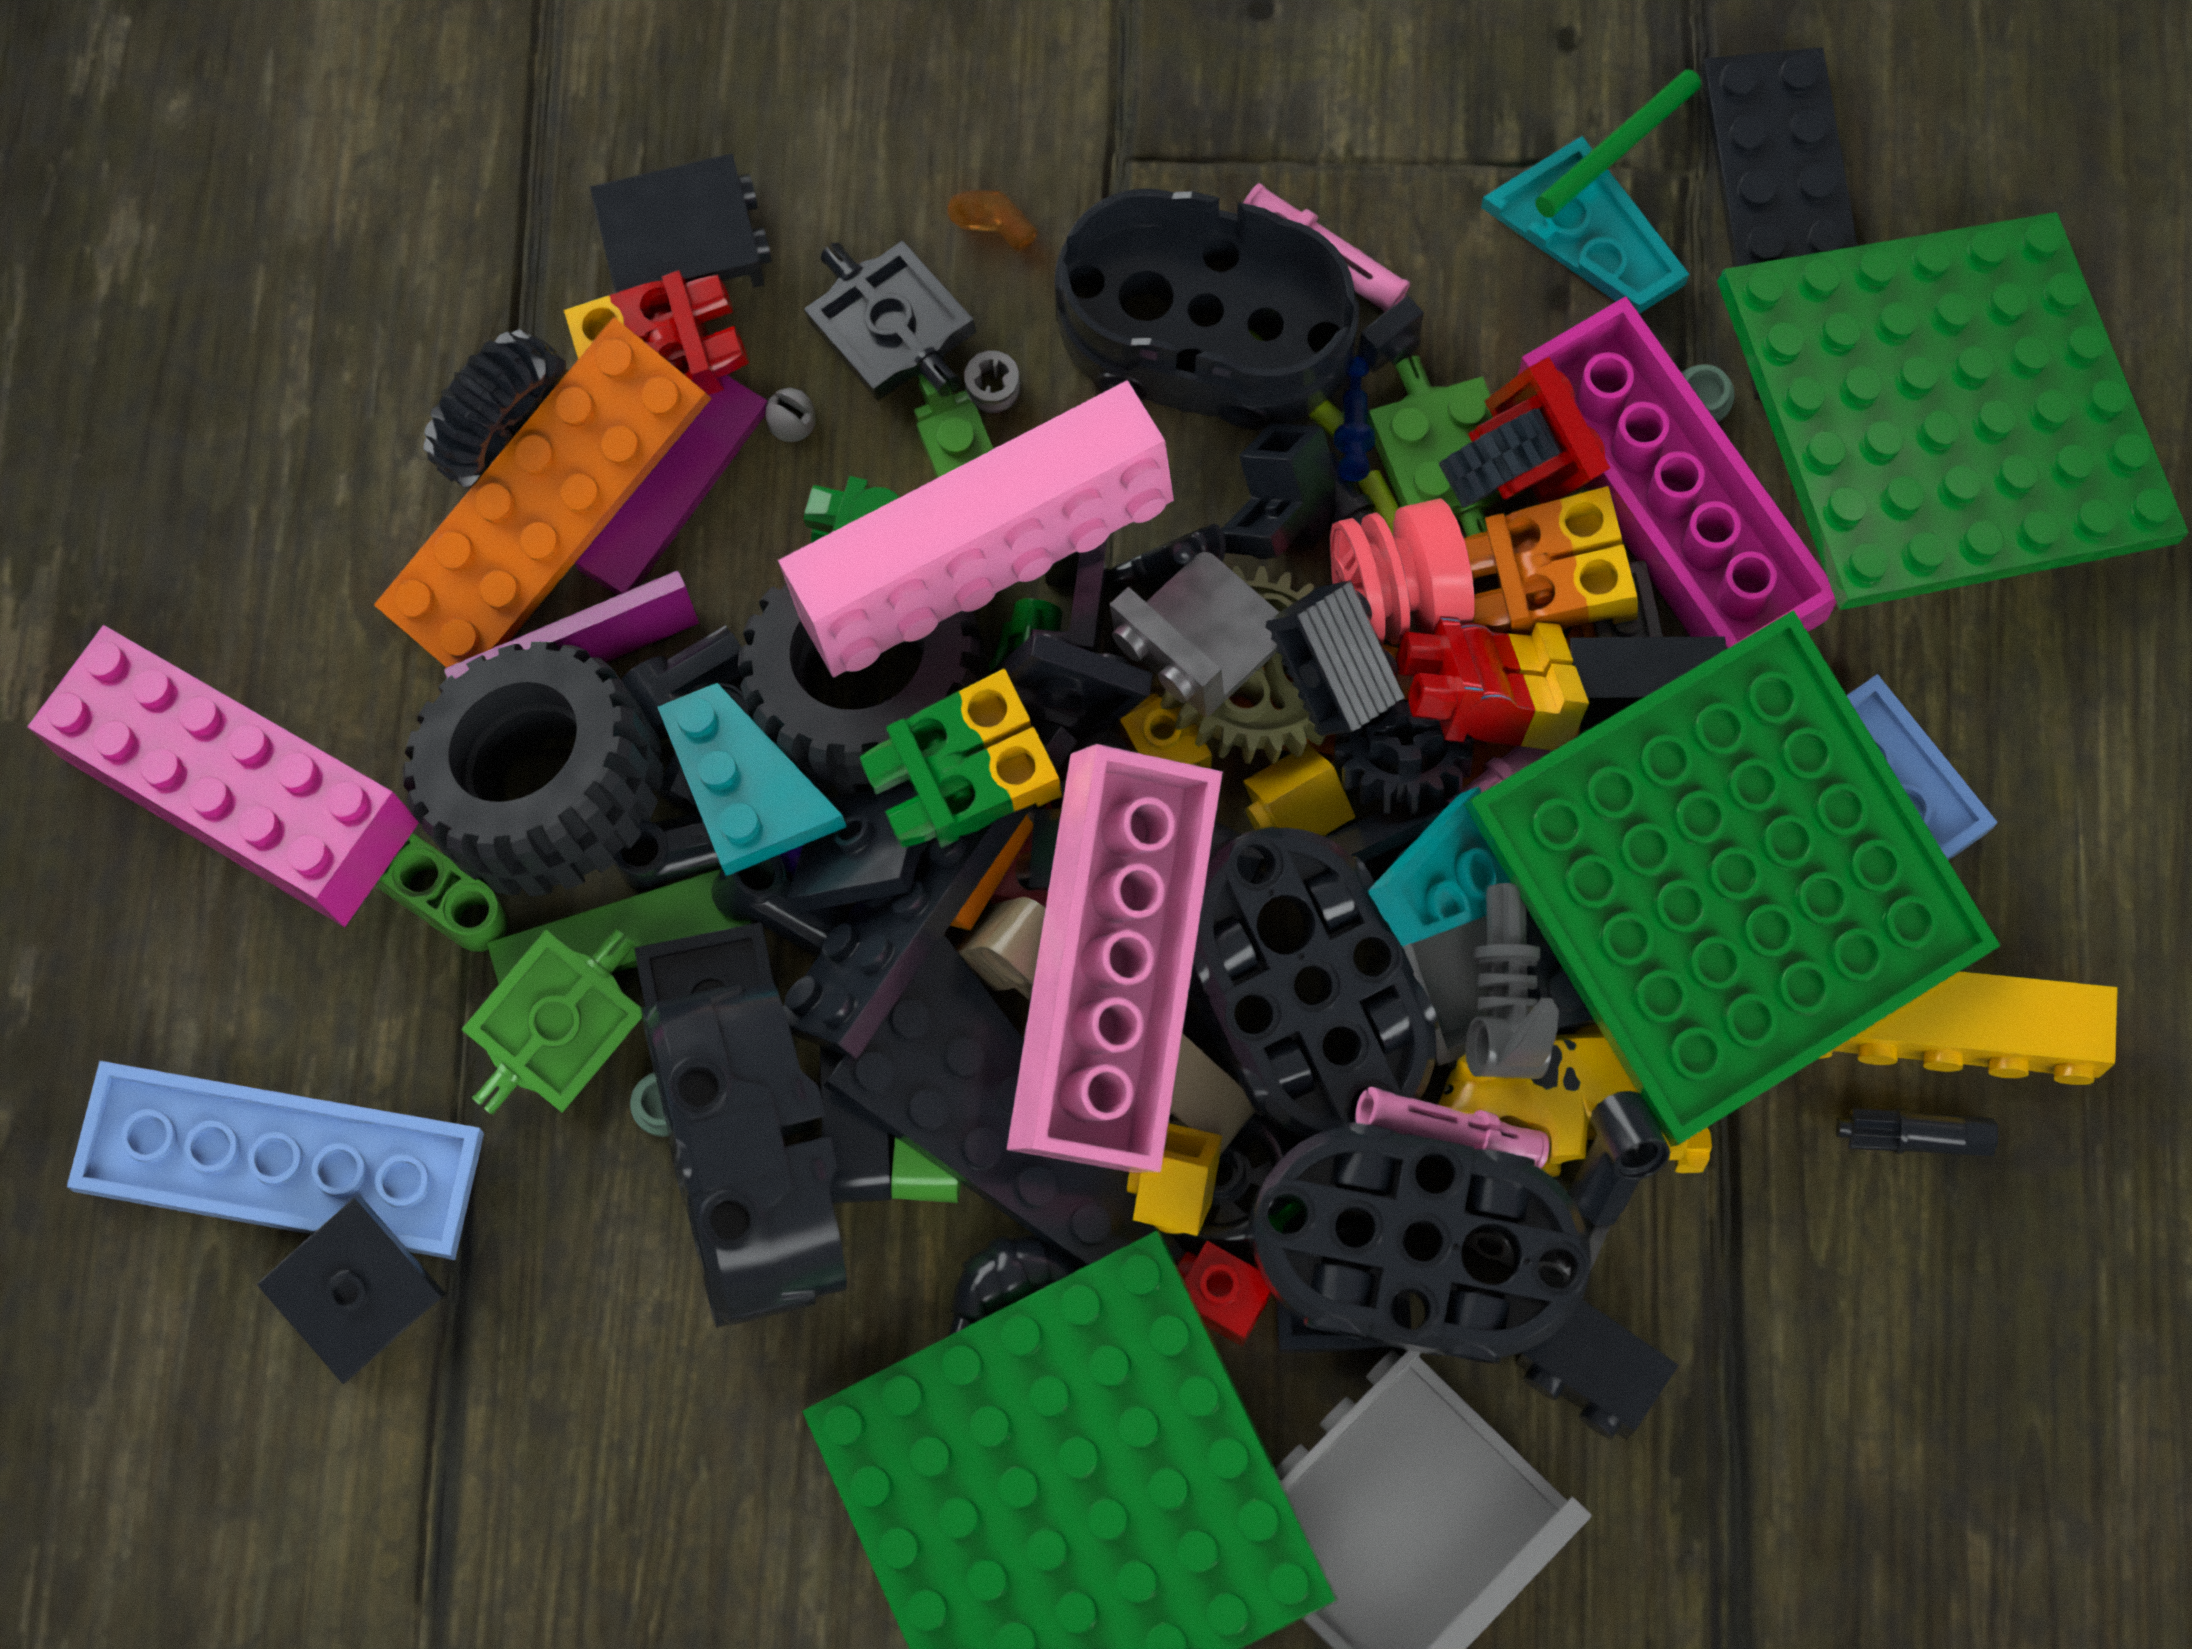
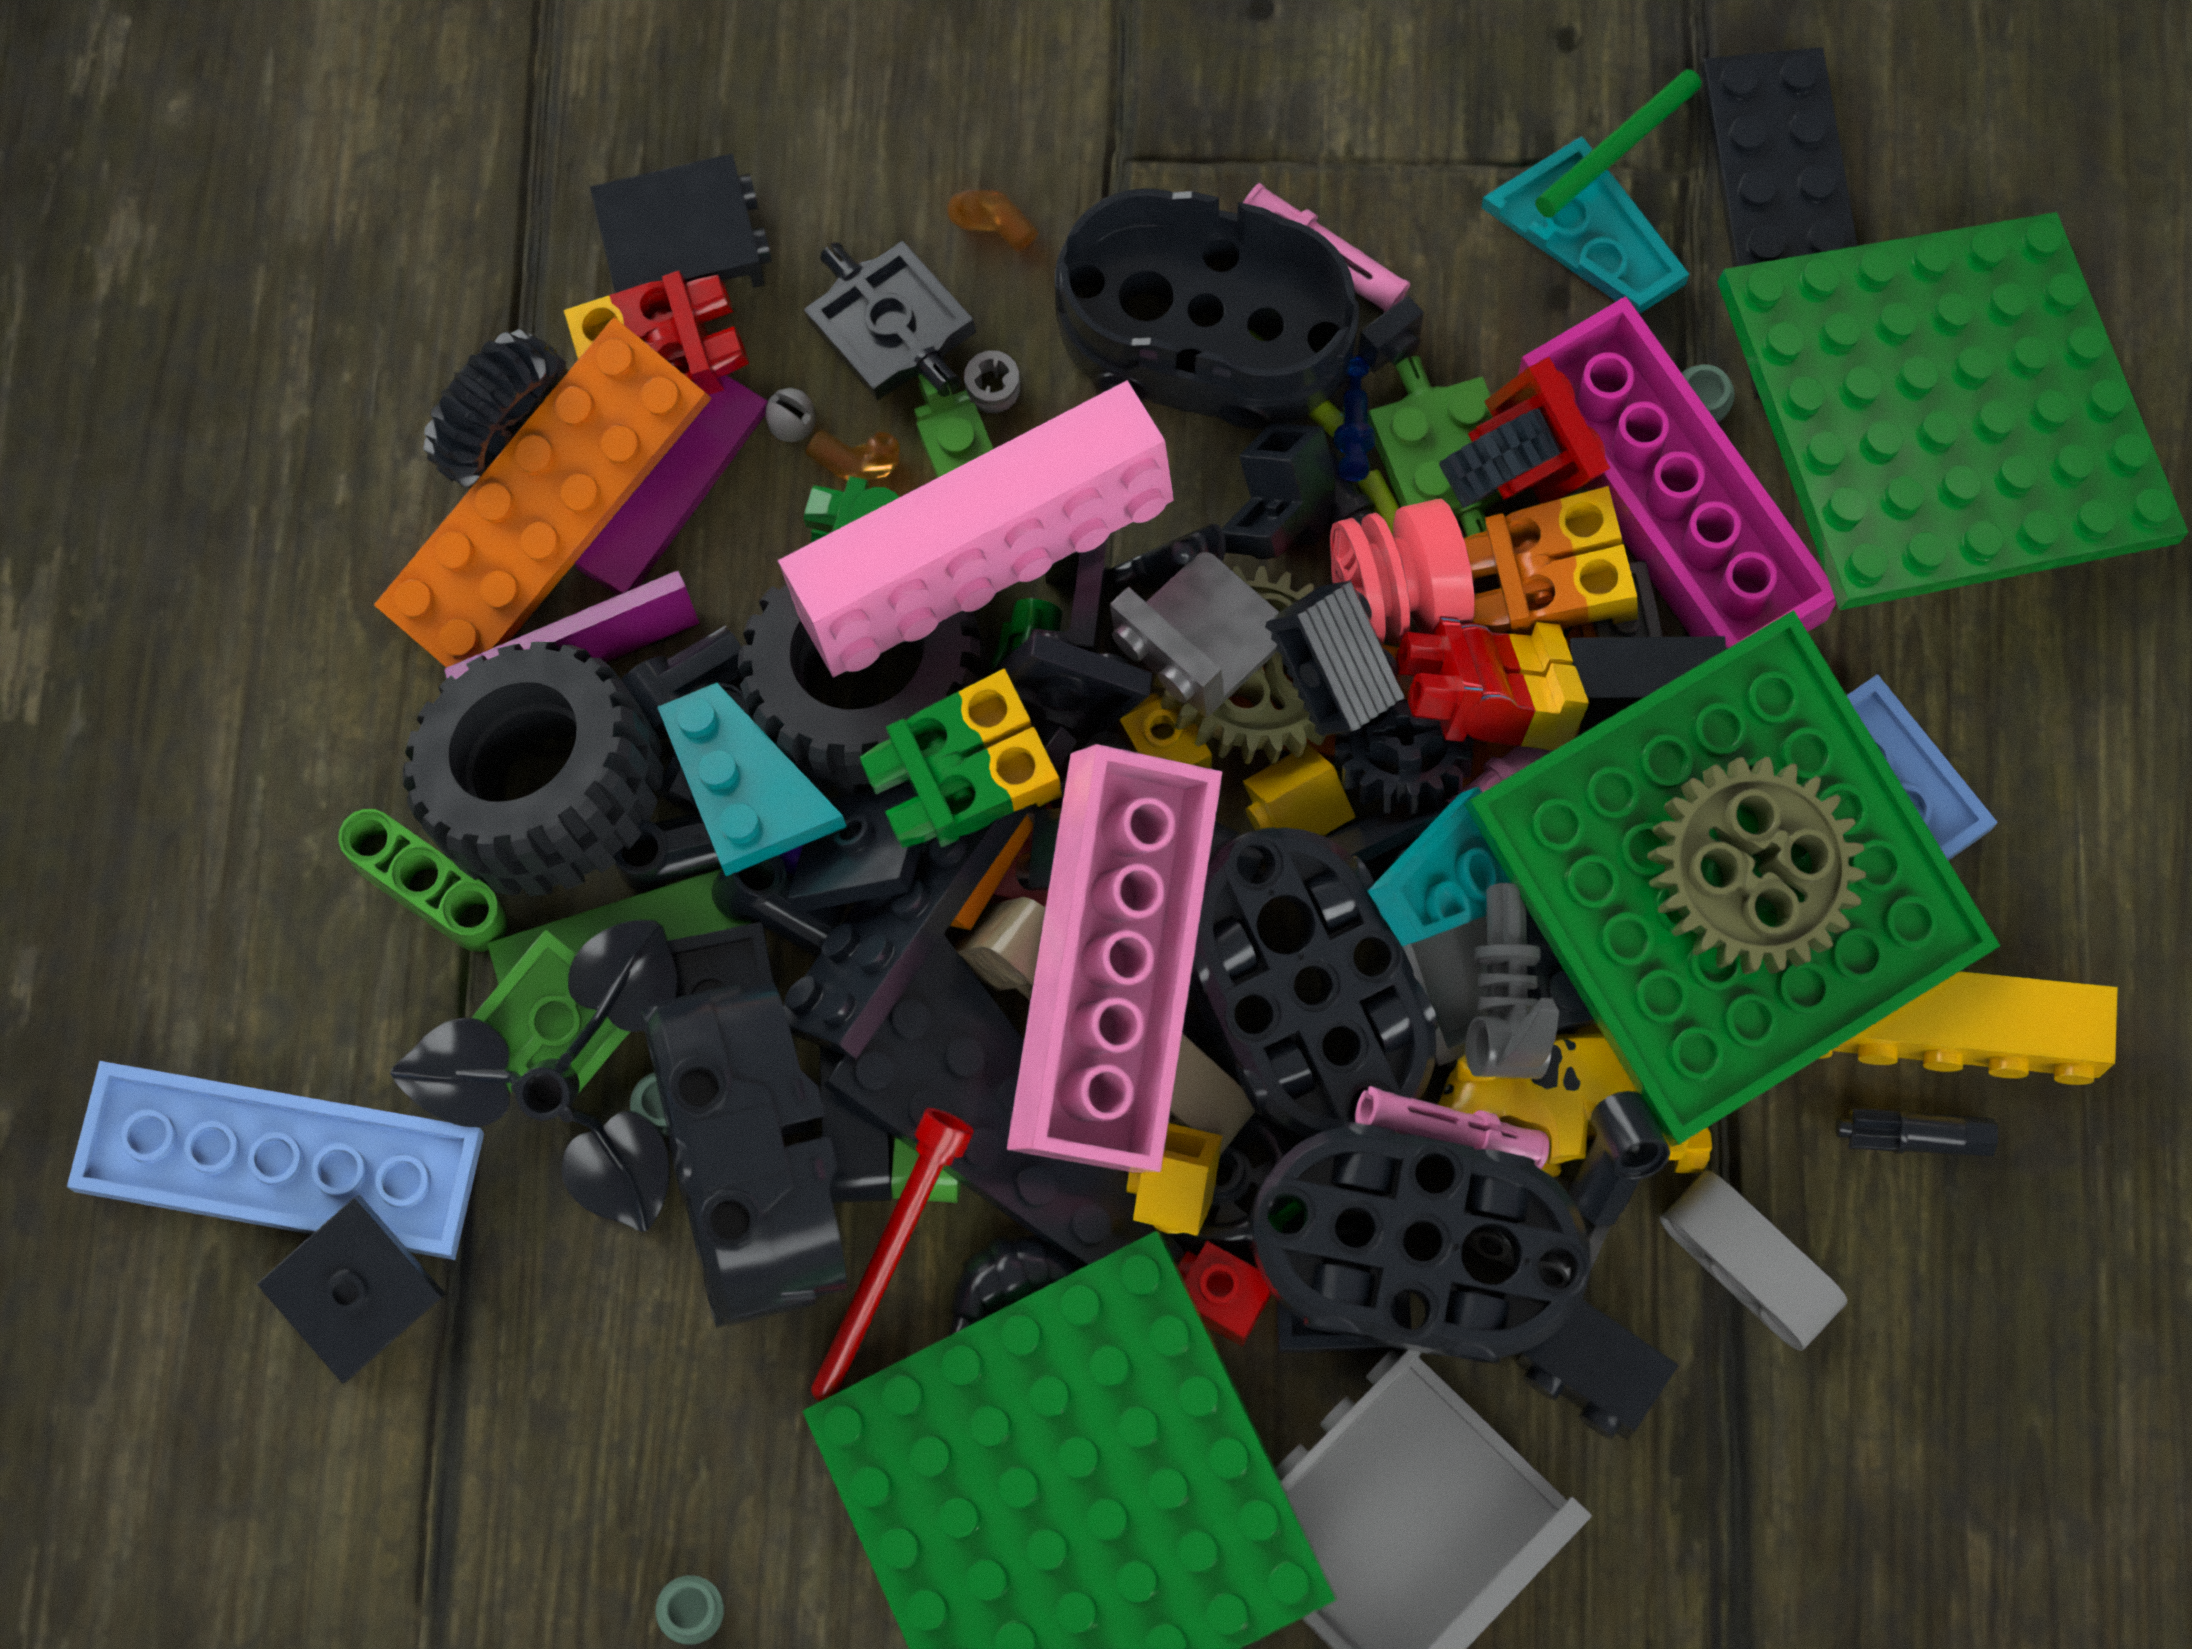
brick [27,625,419,927] -> none
none -> black plant [391,920,679,1232]
none -> sand green plate [656,1575,724,1645]
none -> clear orange arm [806,429,900,482]
none -> red piece [811,1108,974,1402]
none -> olive gear [1647,757,1866,974]
none -> light grey beam [1660,1170,1847,1351]

